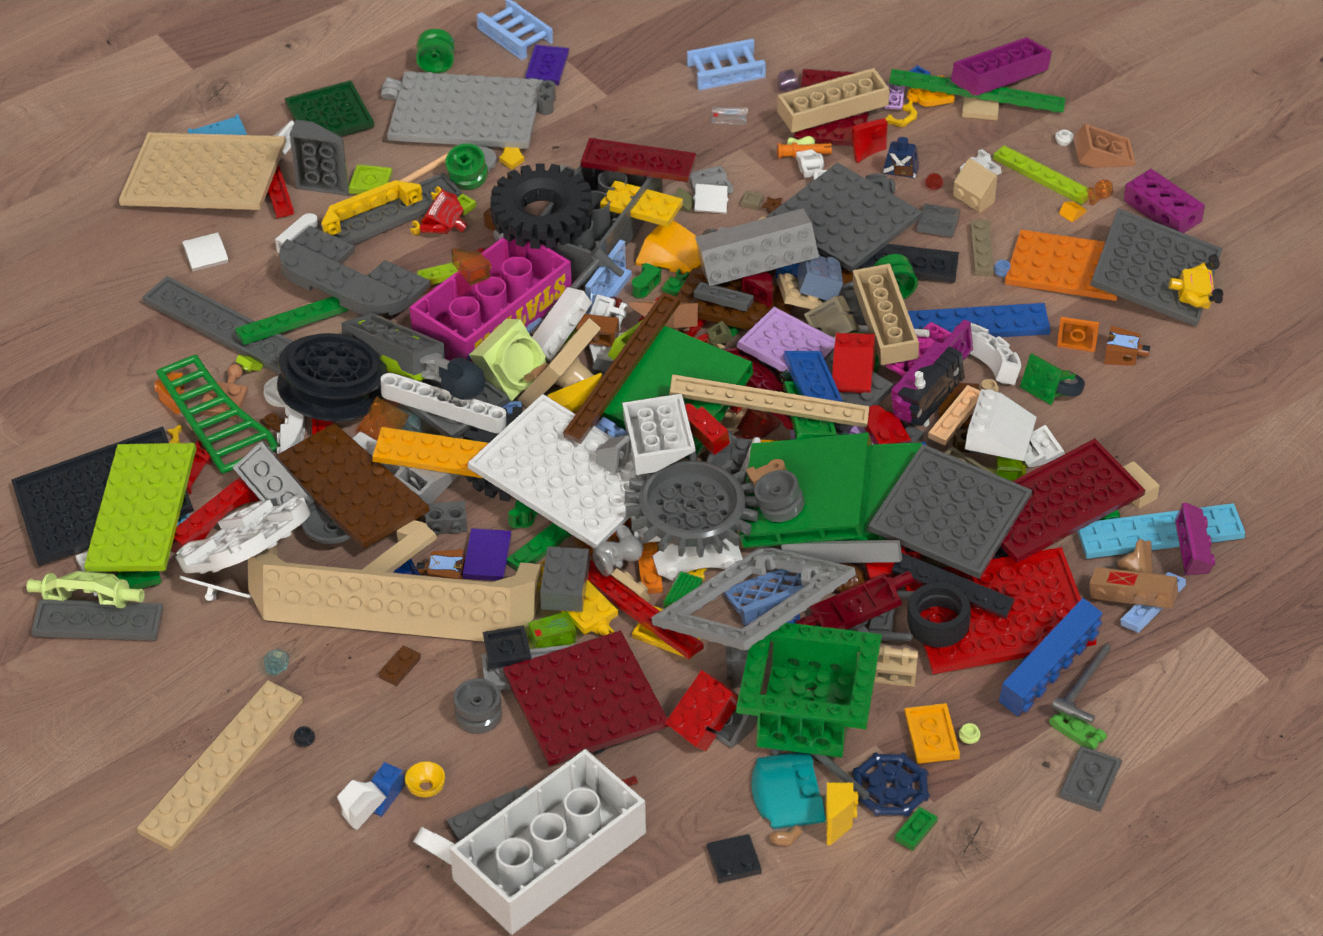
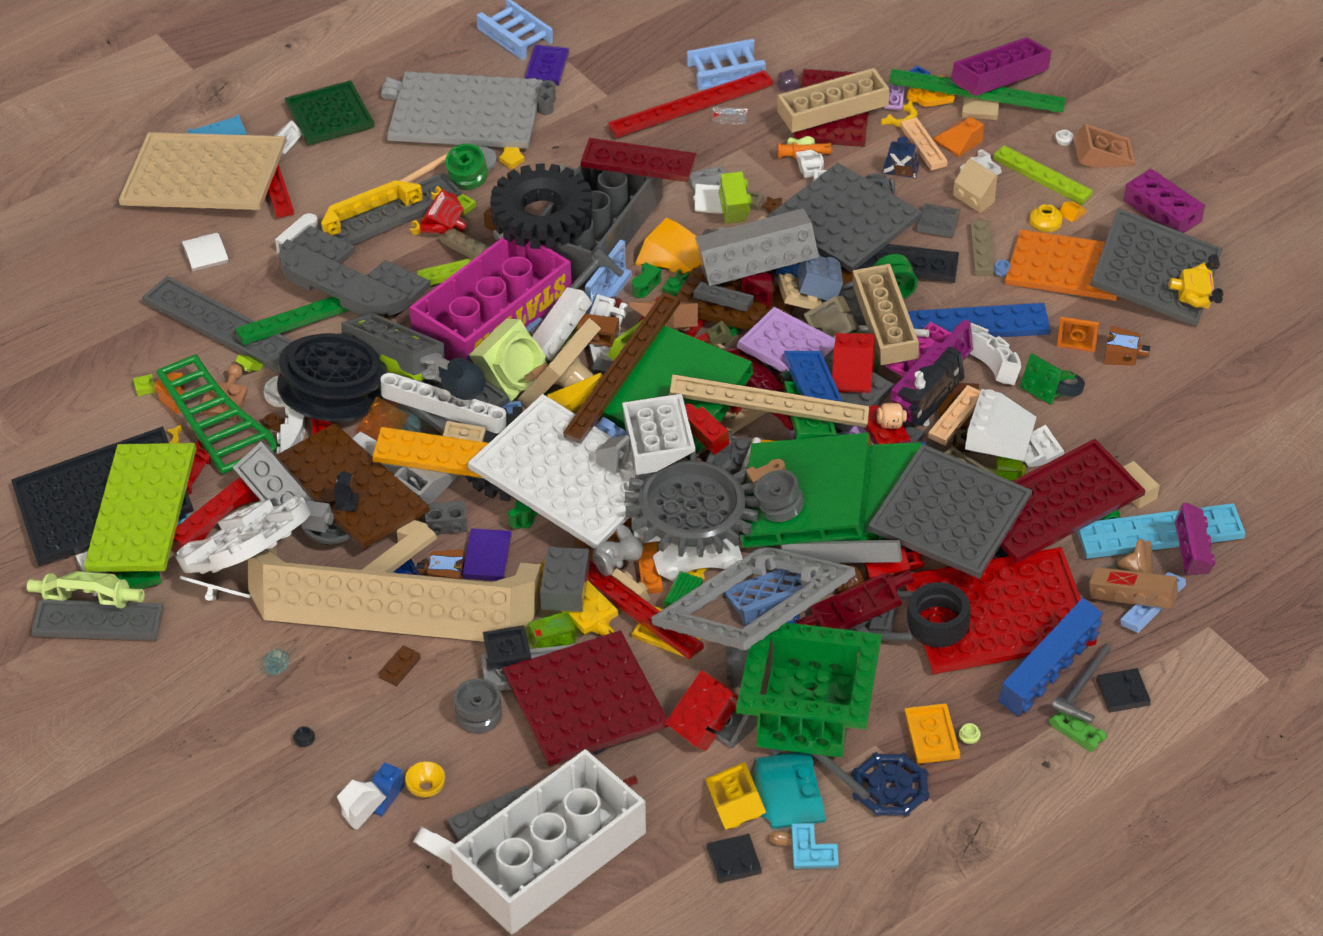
tan plate [137,681,303,851] -> none
dark grey slope [289,120,350,196] -> none
lime plate [349,164,393,194] -> none
green wheel [416,29,455,73] -> none
clear orange slope [451,248,492,286] -> none
green plate [506,523,572,571] -> none
yellow plate [600,180,683,227] -> none
olive slope [674,188,695,212] -> none
clear red slope [737,408,781,440] -> none
yellow slope [825,783,858,845] -> none
red plate [852,118,888,164] -> none
tan brick [874,645,918,687] -> none
black plate [892,553,1015,619] -> none
green plate [895,806,938,851] -> none
clear red plate [925,173,943,190] -> none
tan plate [979,379,999,392] -> none
dark grey tile [1059,746,1122,812] -> none
clear orange plate [1087,180,1114,205] -> none
none -> lime plate [133,374,155,396]
none -> light grey brick [302,500,334,532]
none -> black leg [334,472,360,511]
none -> dark tan plate [439,229,489,259]
none -> tan plate [443,421,486,442]
none -> red plate [608,70,773,138]
none -> yellow slope [705,762,766,830]
none -> lime brick [719,171,751,224]
none -> medium azure plate [791,823,839,869]
none -> light nougat head [877,403,907,429]
none -> light nougat plate [900,118,948,171]
none -> orange slope [933,117,984,157]
none -> yellow piece [1029,204,1063,232]
none -> black plate [1096,668,1151,713]

